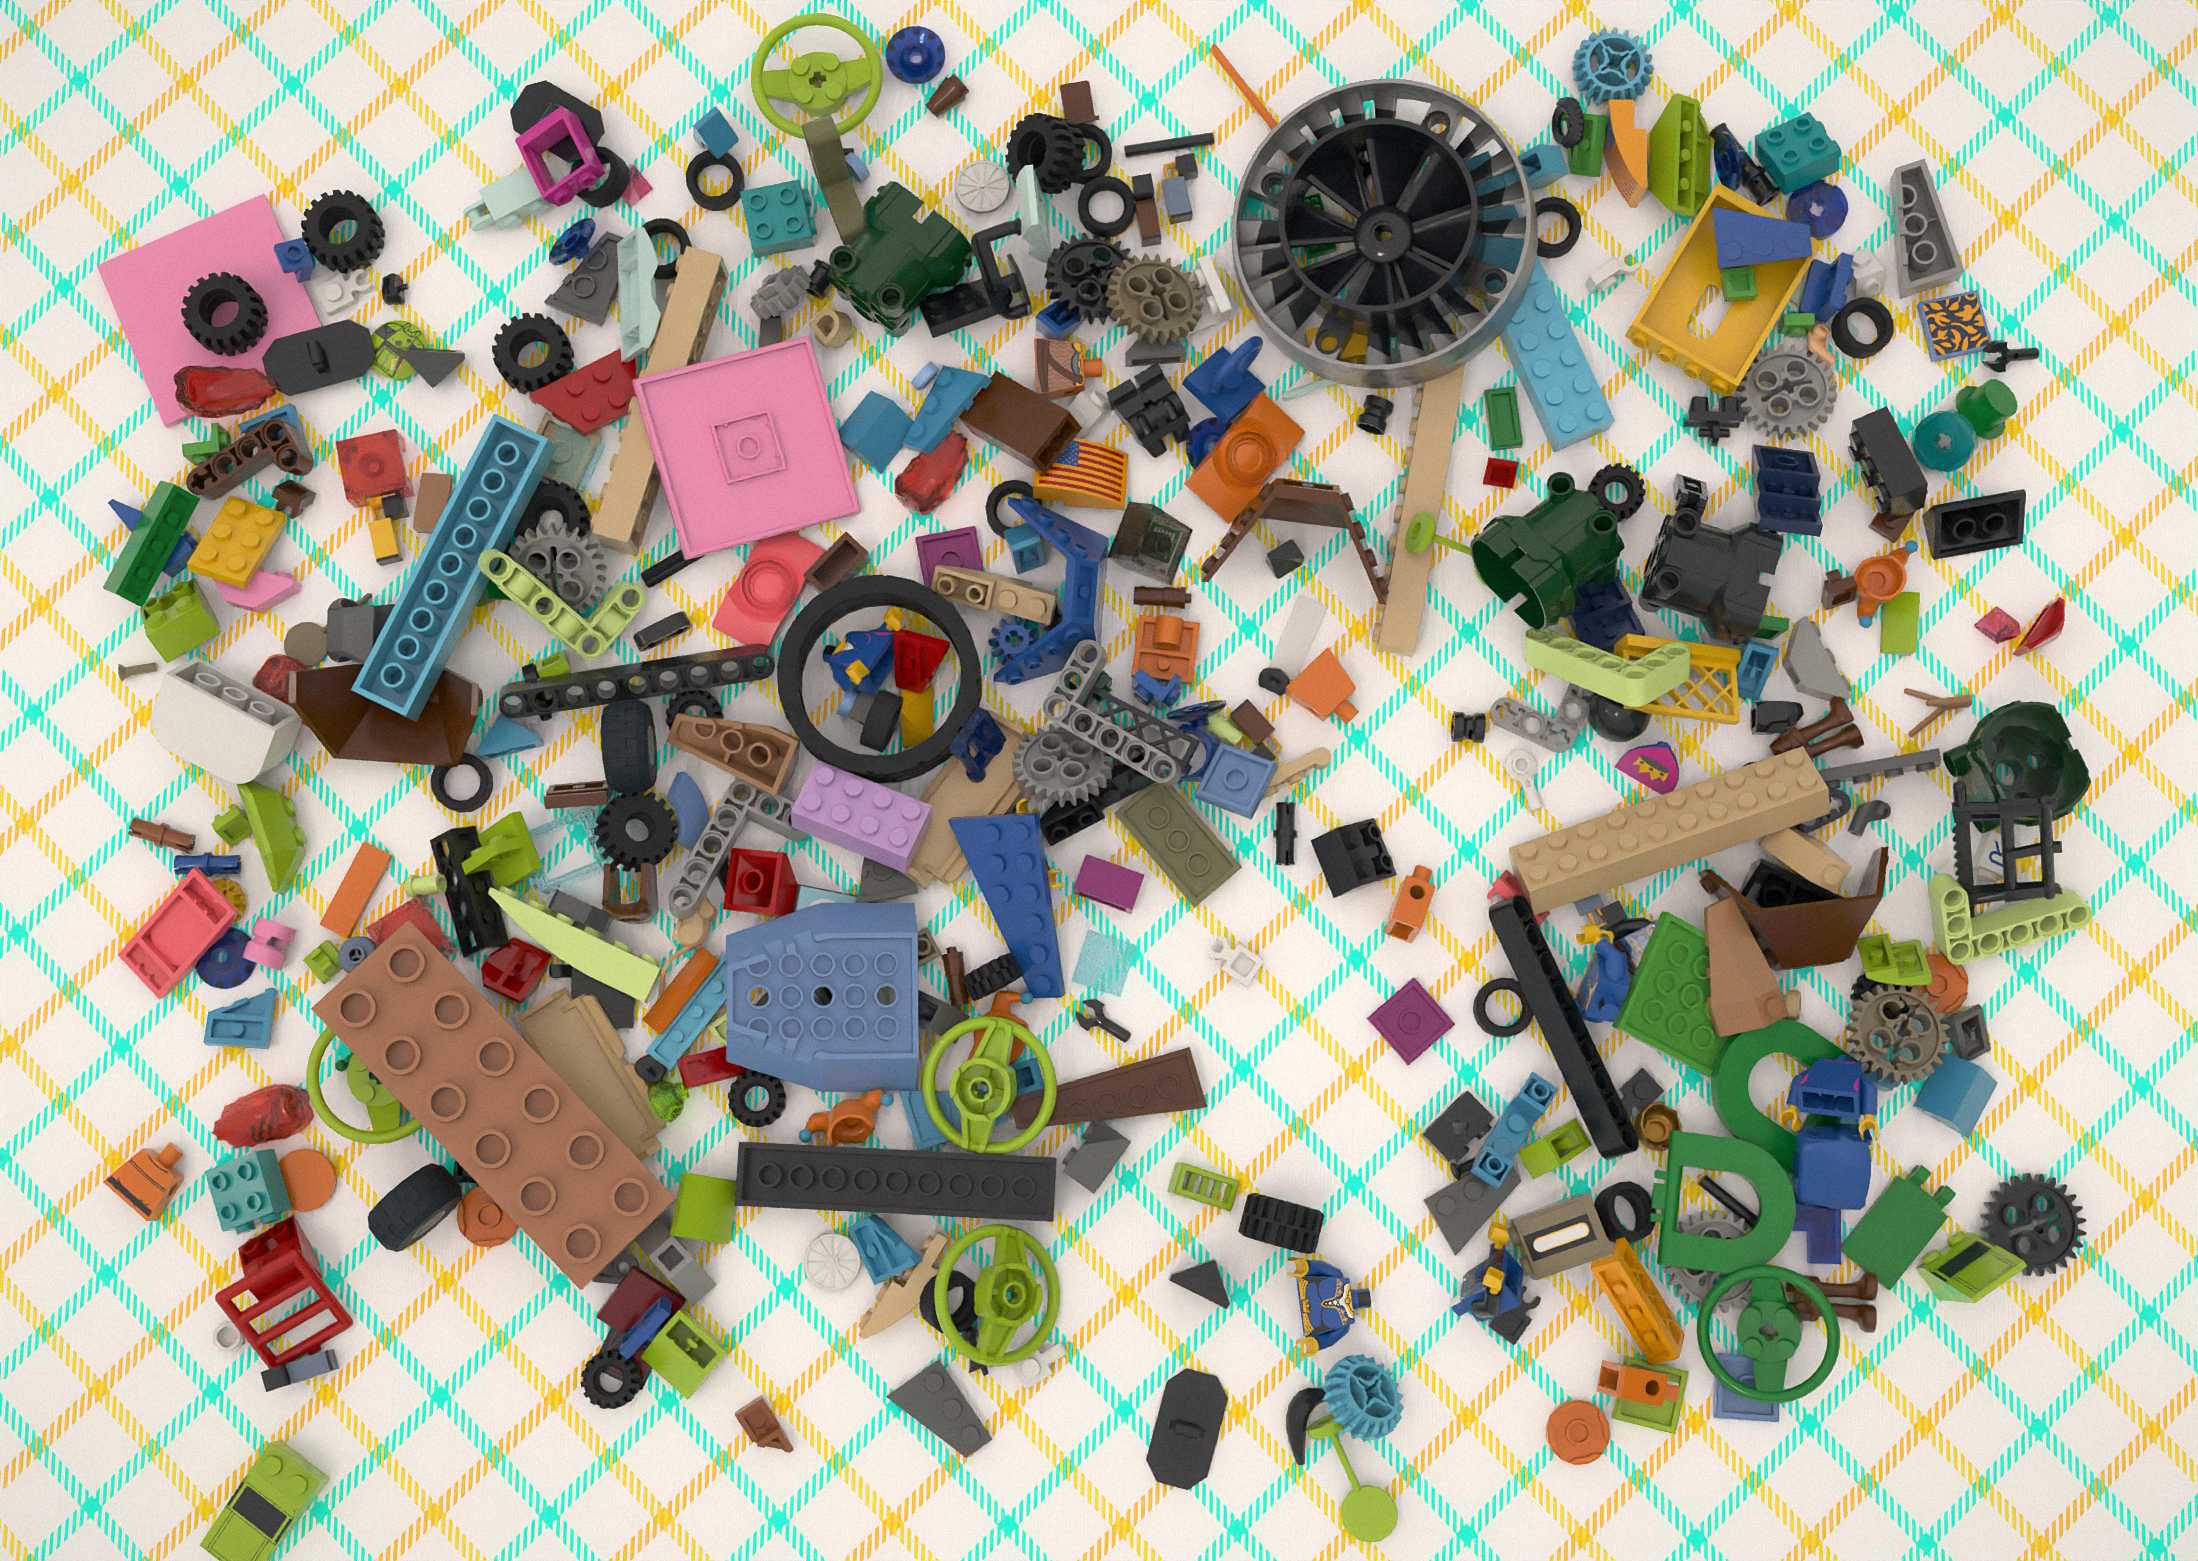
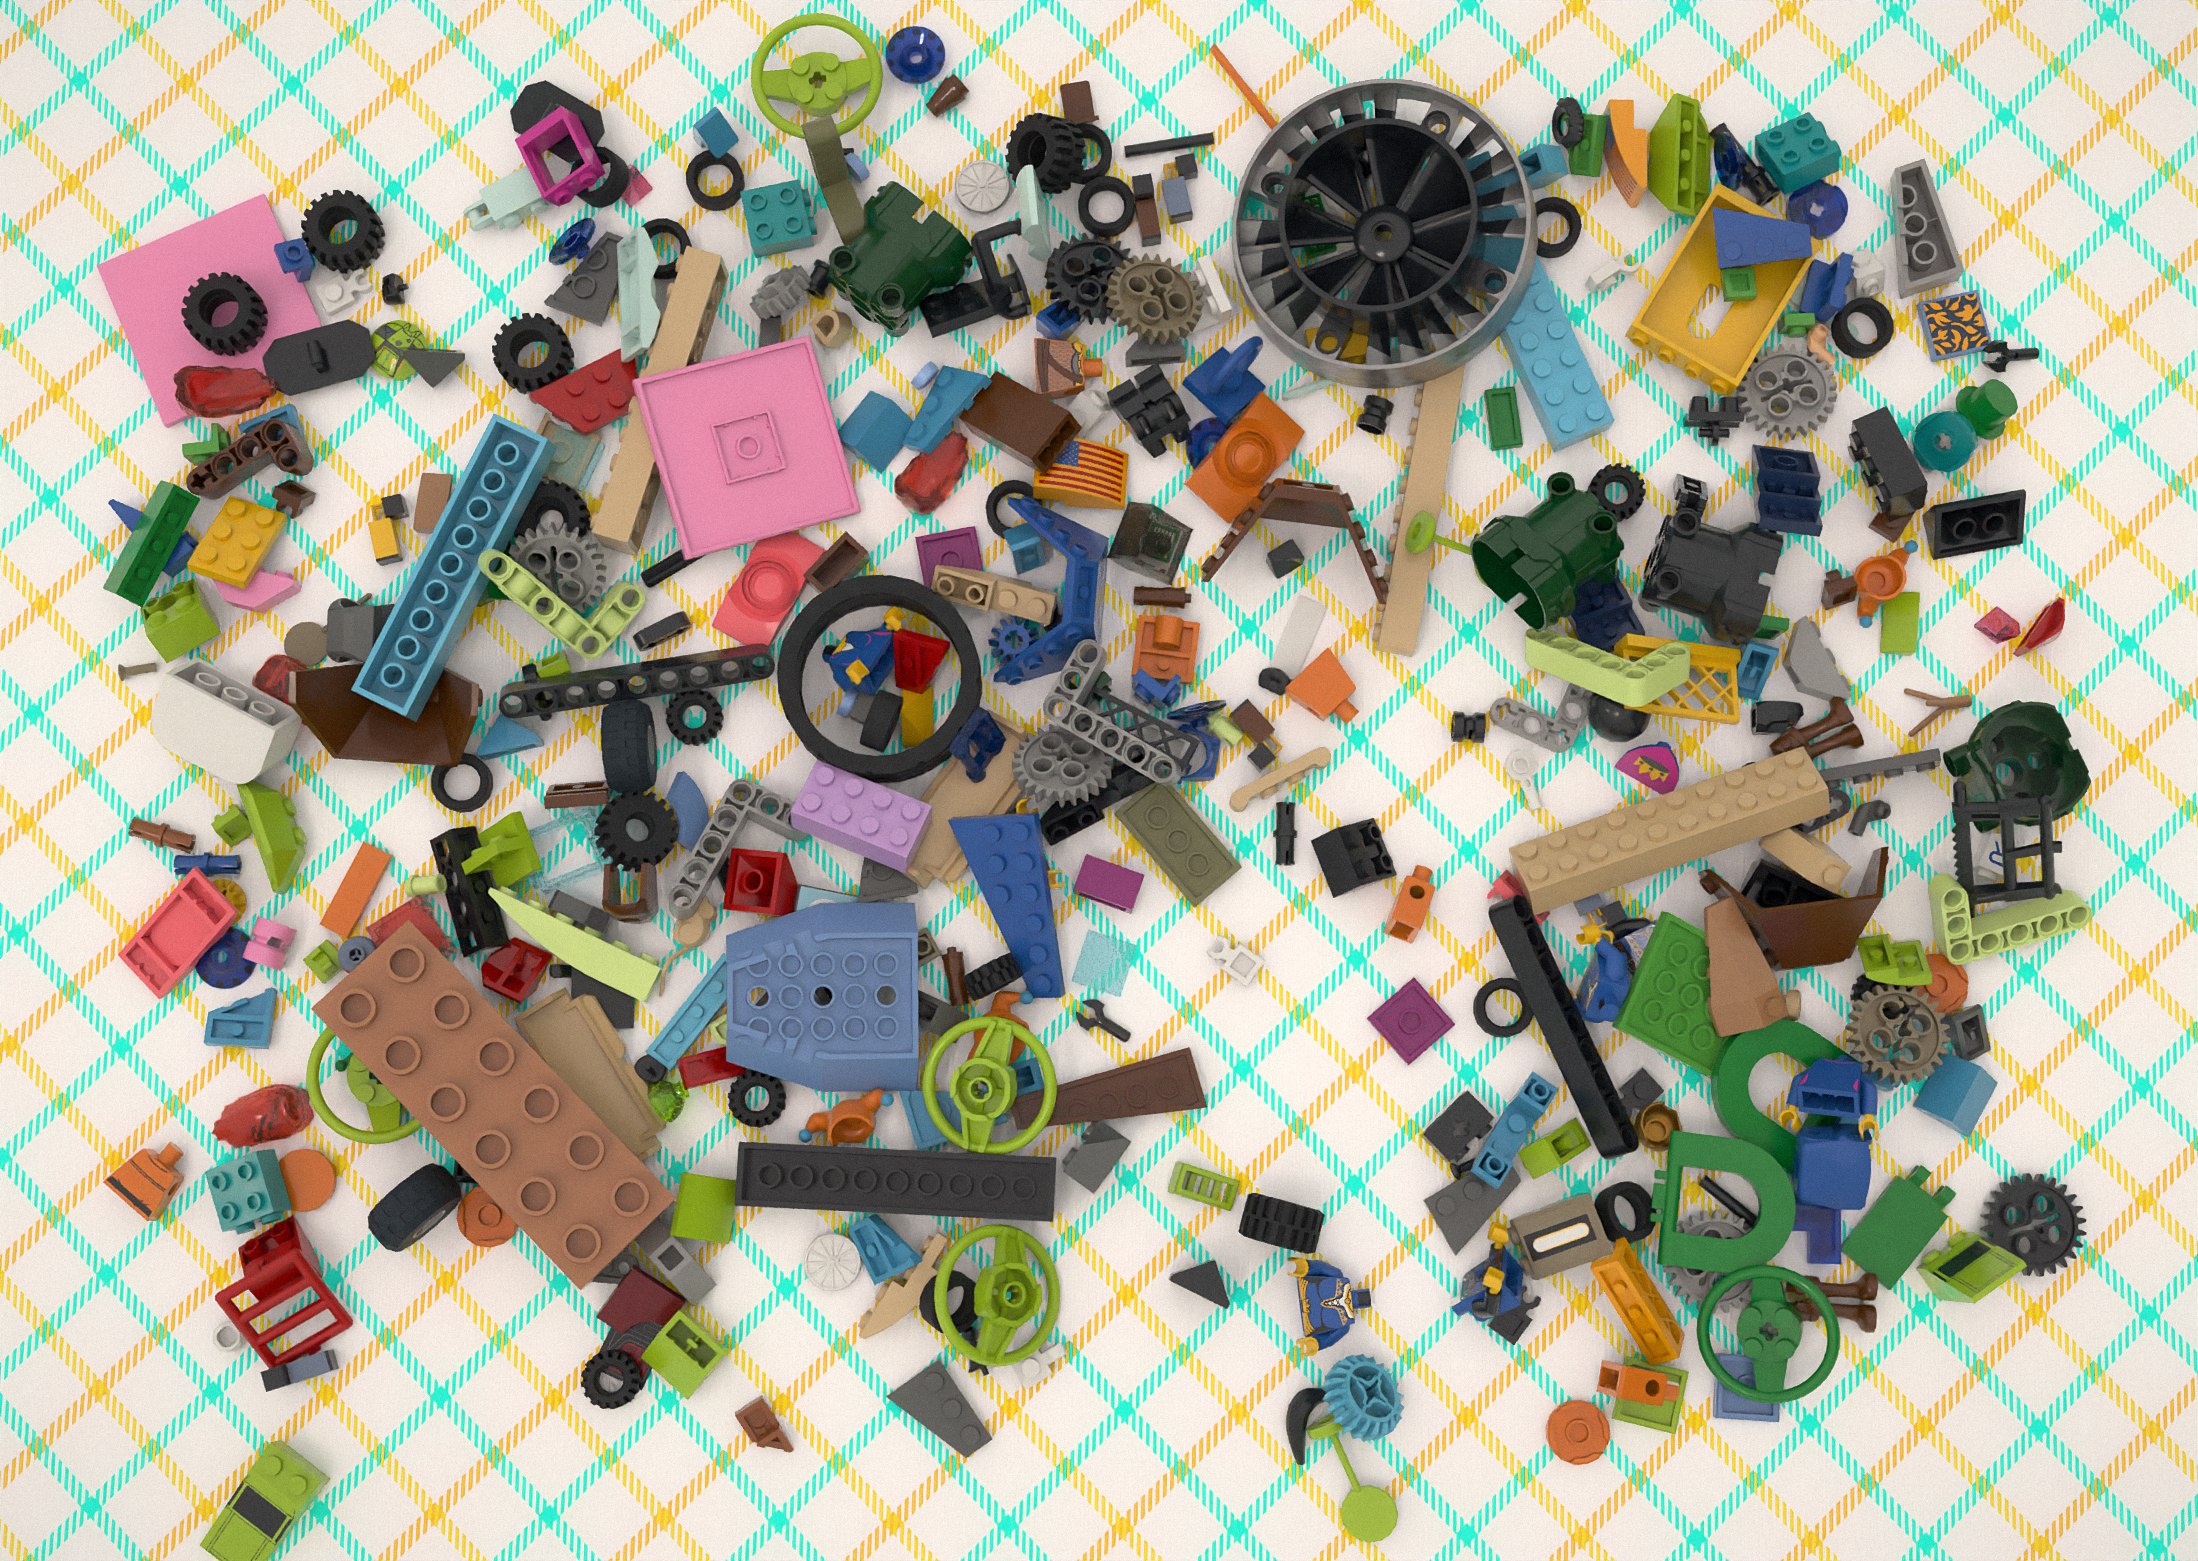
clear red panel [335,429,415,509] -> none
blue plate [619,1295,672,1359] -> none
orange tile [642,946,719,1035] -> none
medium nougat wedge [666,713,800,796] -> none
black shield [1146,1368,1228,1490] -> none
medium blue tile [1194,743,1278,820] -> none
red slope [1483,457,1519,489] -> none
medium azure gear [1571,27,1654,106] -> none

